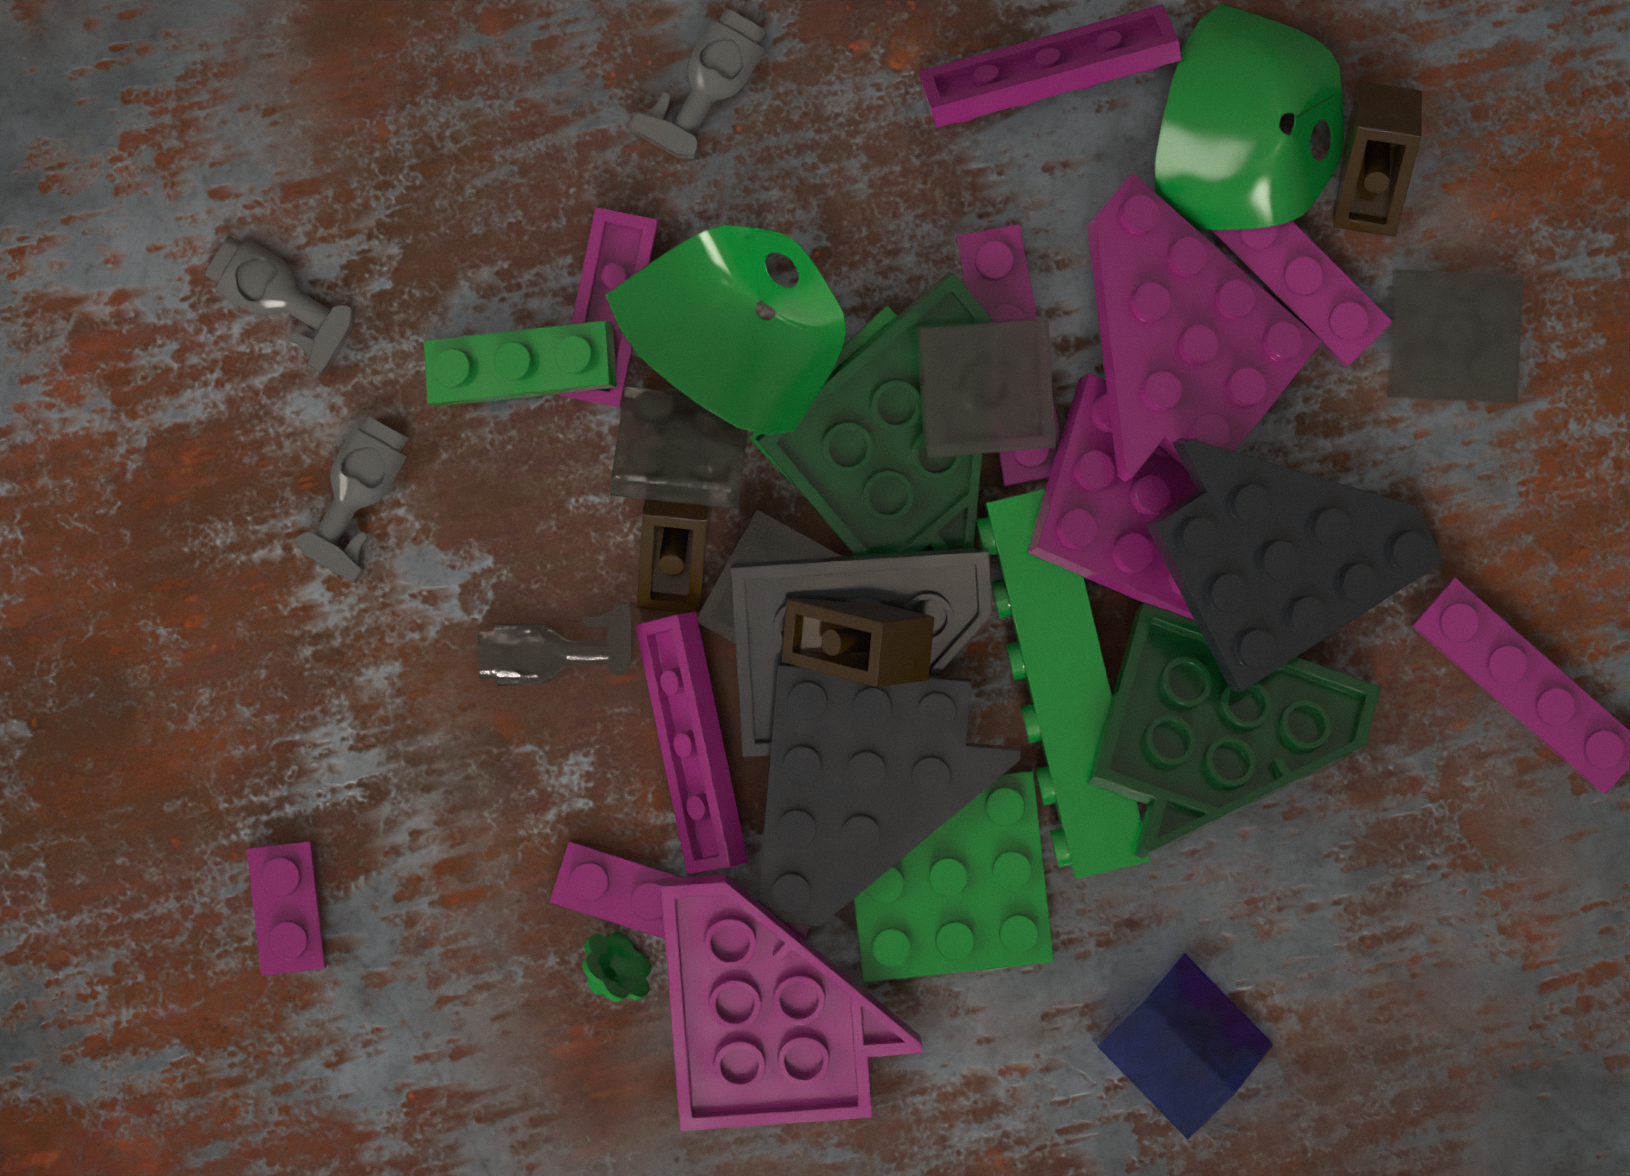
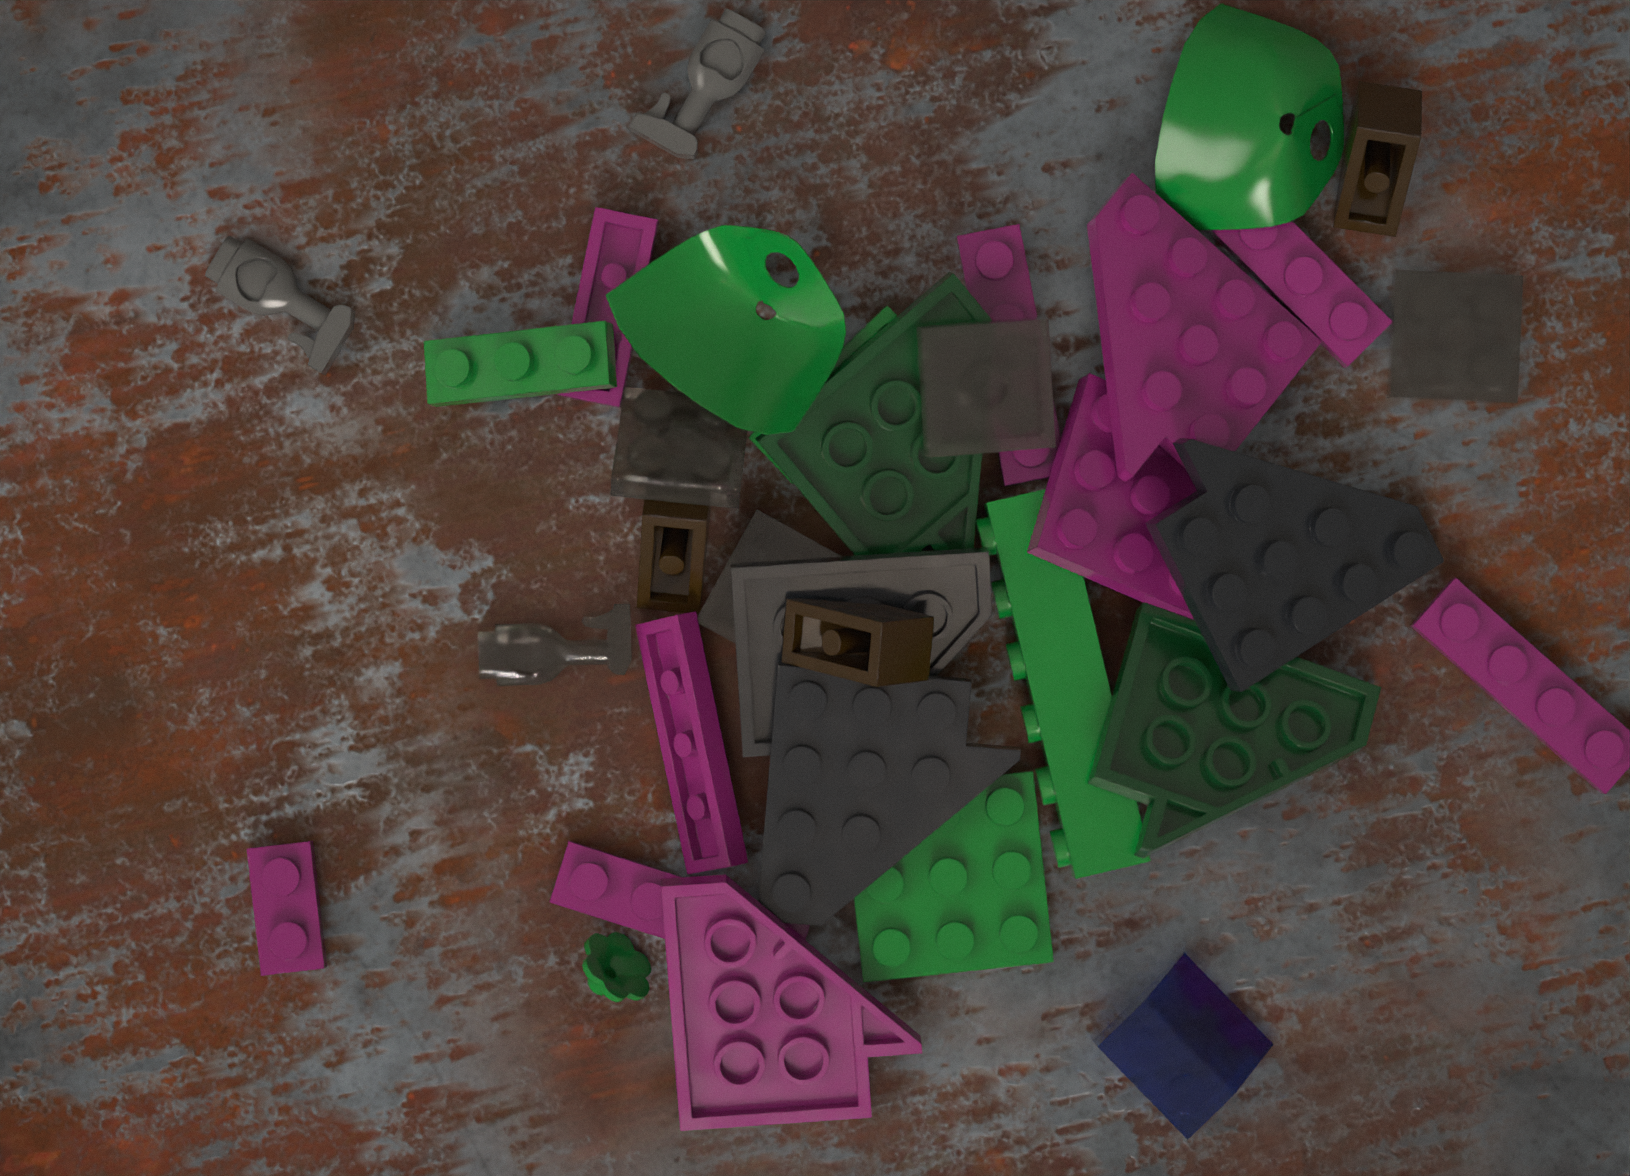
dark grey piece [295,416,409,584] -> none
magenta plate [918,4,1182,128] -> none

